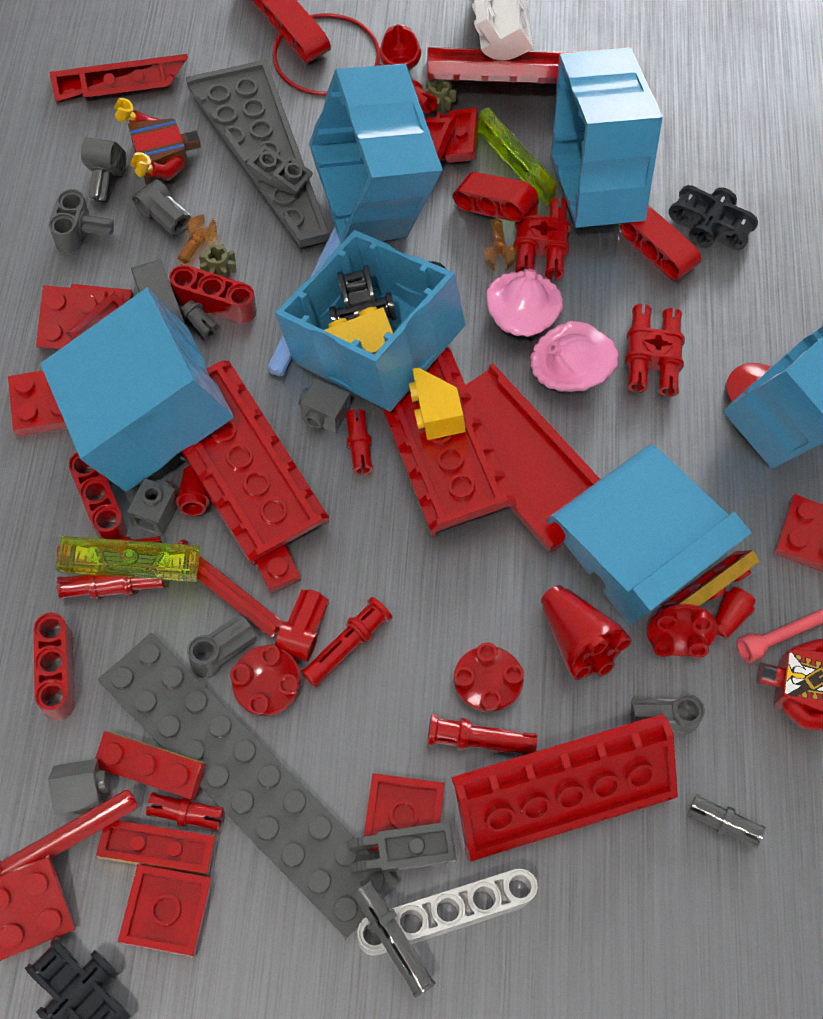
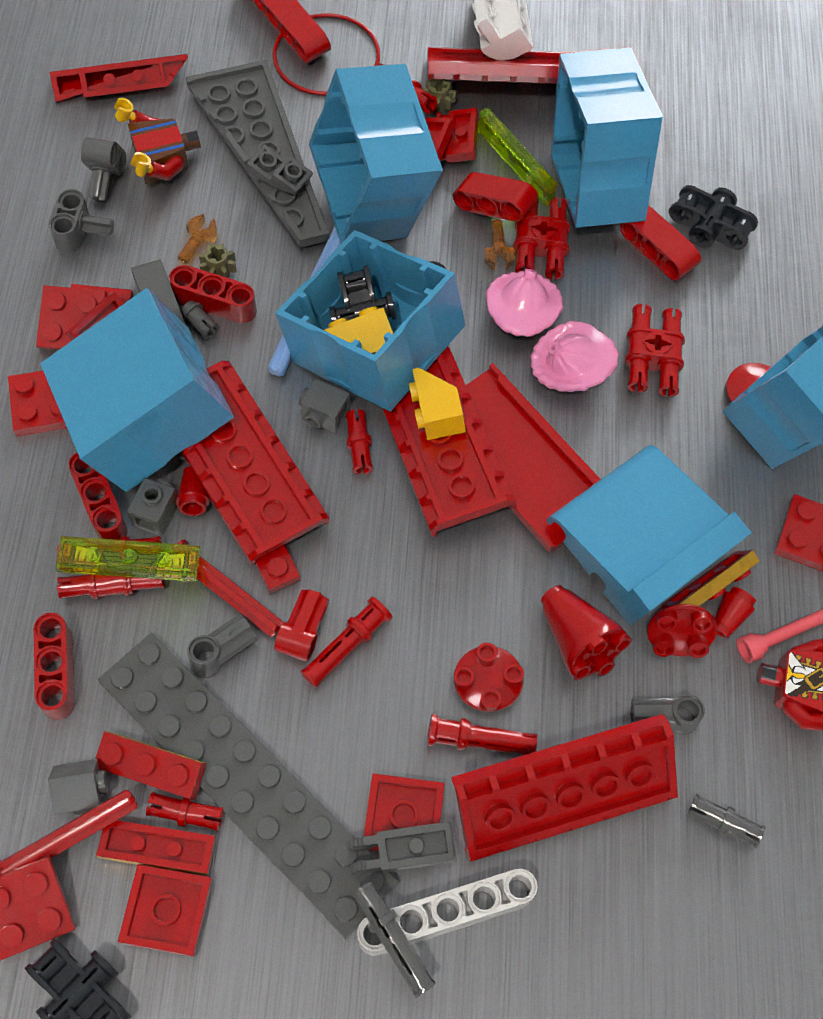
dark grey piece [132,179,191,235] -> none
red dish [230,645,301,716] -> none
red hair [380,24,421,71] -> none

